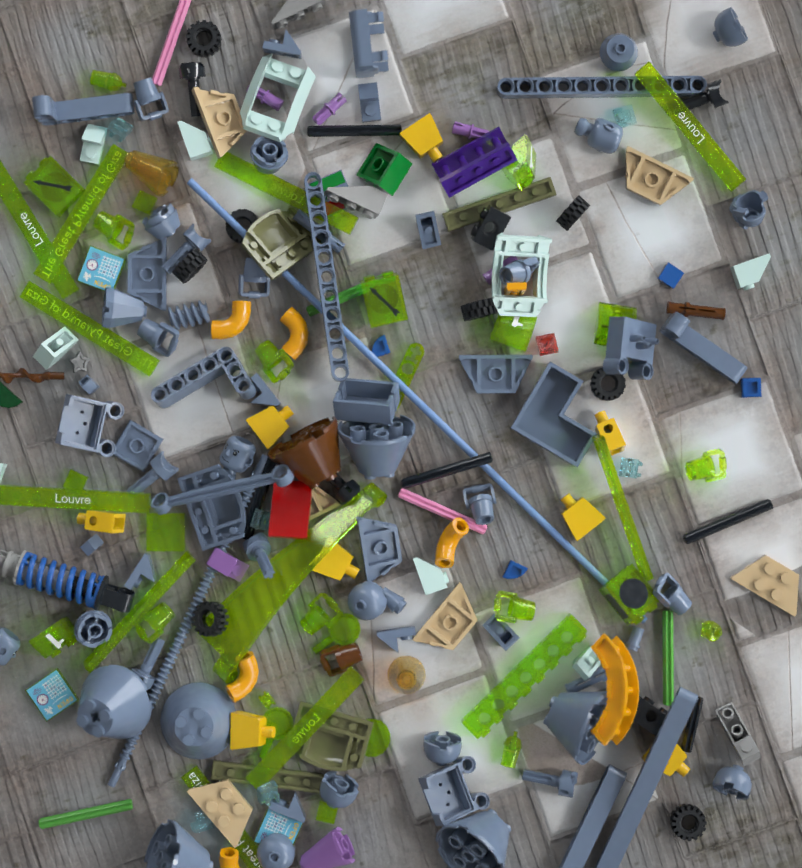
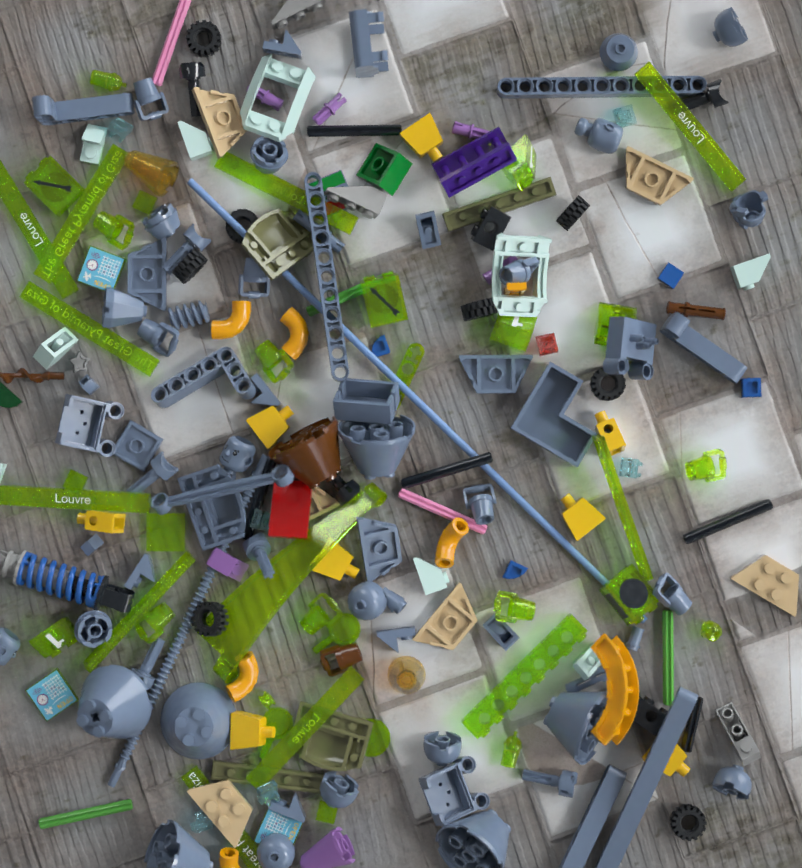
sand blue slope [358,82,381,123] -> none

